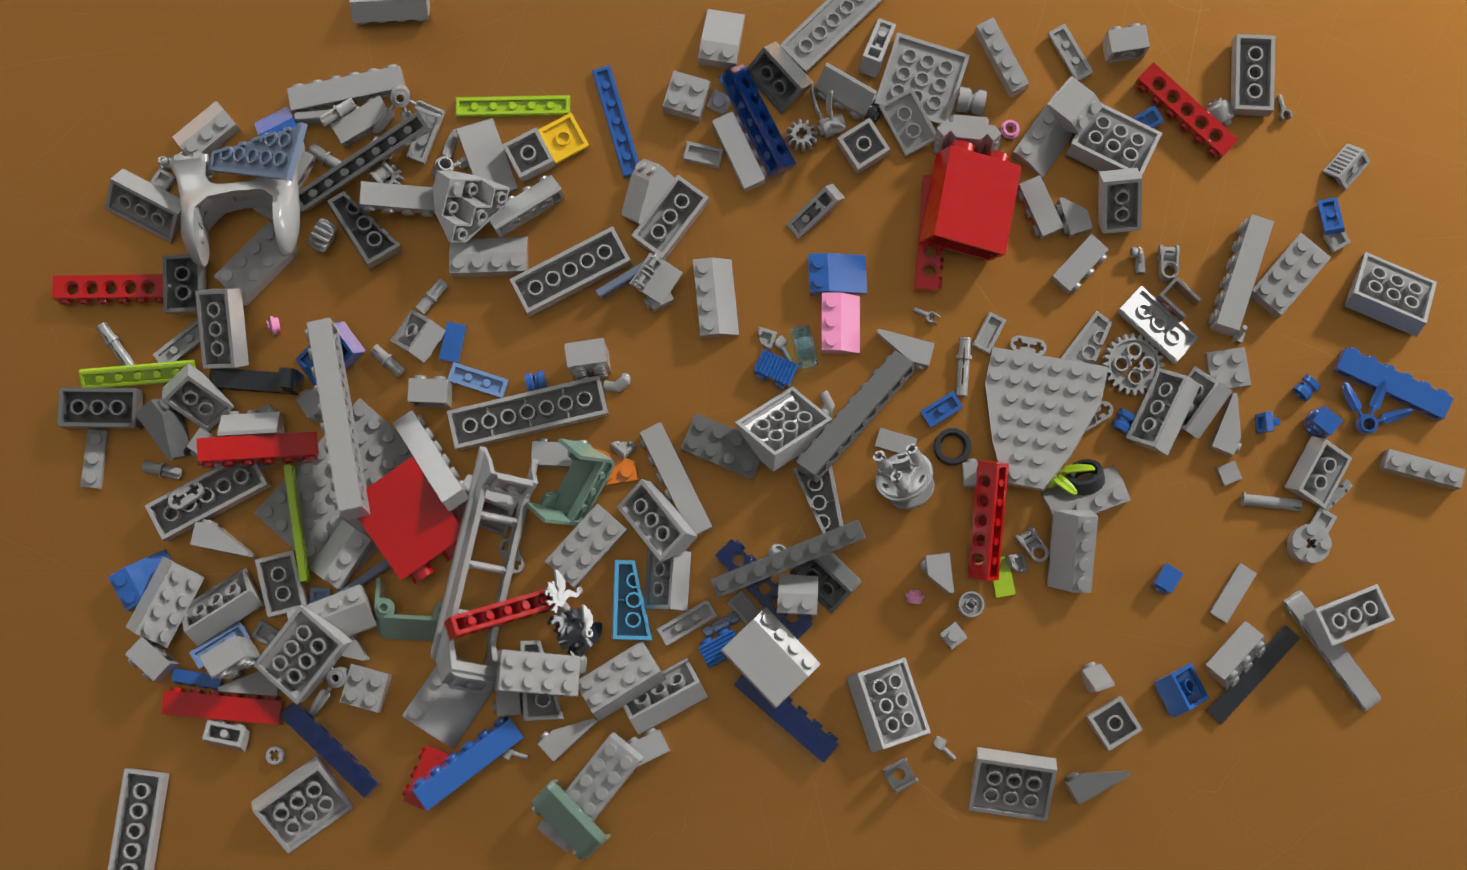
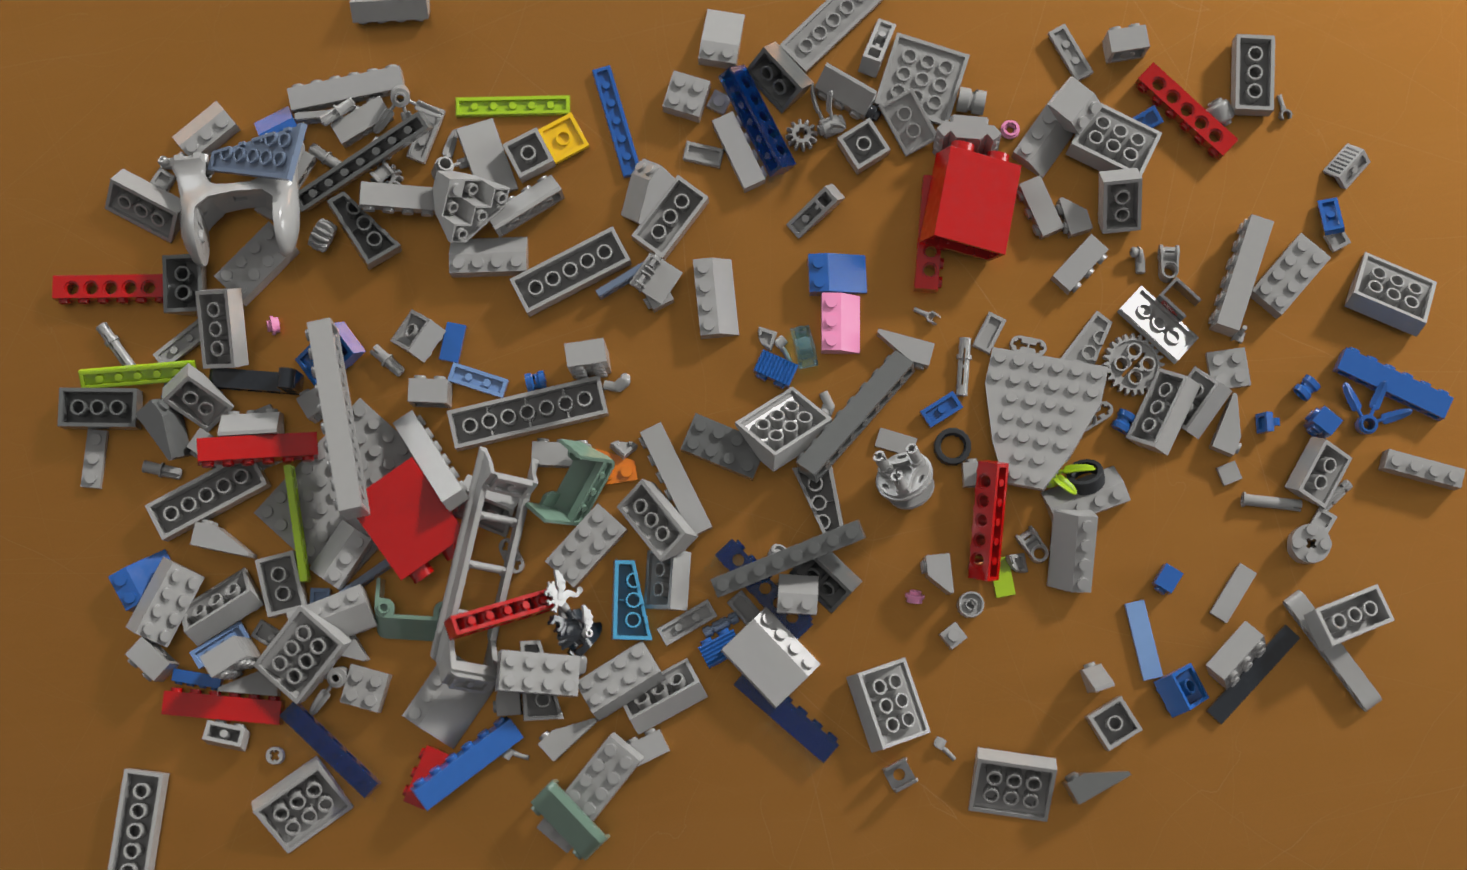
light grey beam [168,481,205,510] -> none
light grey axle [415,279,448,314] -> none
light grey brick [974,17,1029,98] -> none
none -> medium blue tile [1124,600,1163,681]

